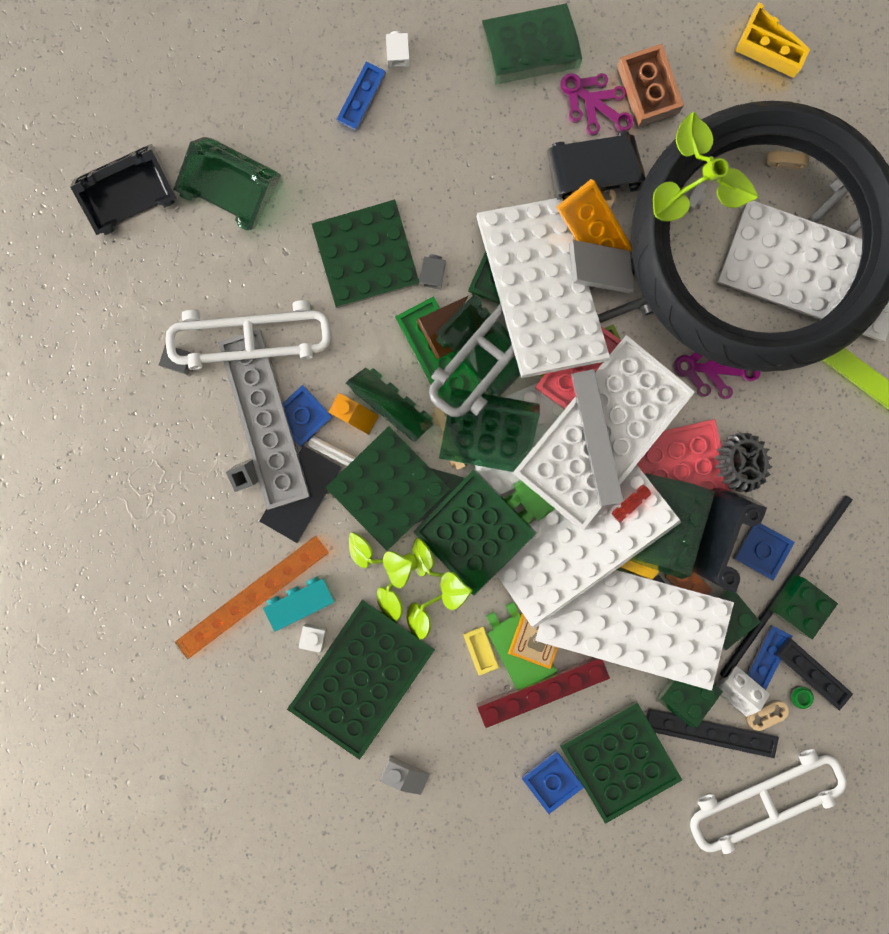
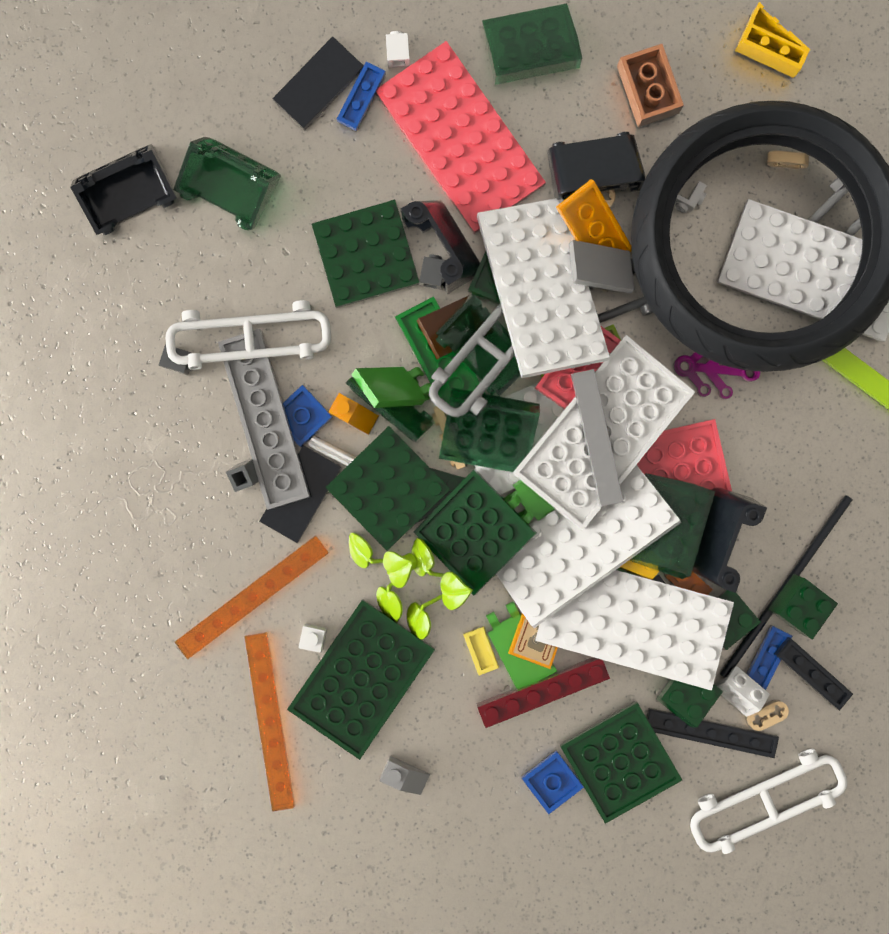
teal brick [263,576,336,632] -> none
magenta plant [560,73,634,136] -> none
clear red axle [612,485,651,522] -> none
lime plant [653,112,758,221] -> none
dark grey gear [714,432,773,492] -> none
blue plate [733,523,795,581] -> none
green plate [791,686,814,709] -> none
none -> clear orange tile [244,632,295,812]
none -> black tile [272,36,364,130]
none -> bright green tile [351,367,432,408]
none -> coral plate [376,41,546,234]
none -> black windscreen [401,200,480,294]

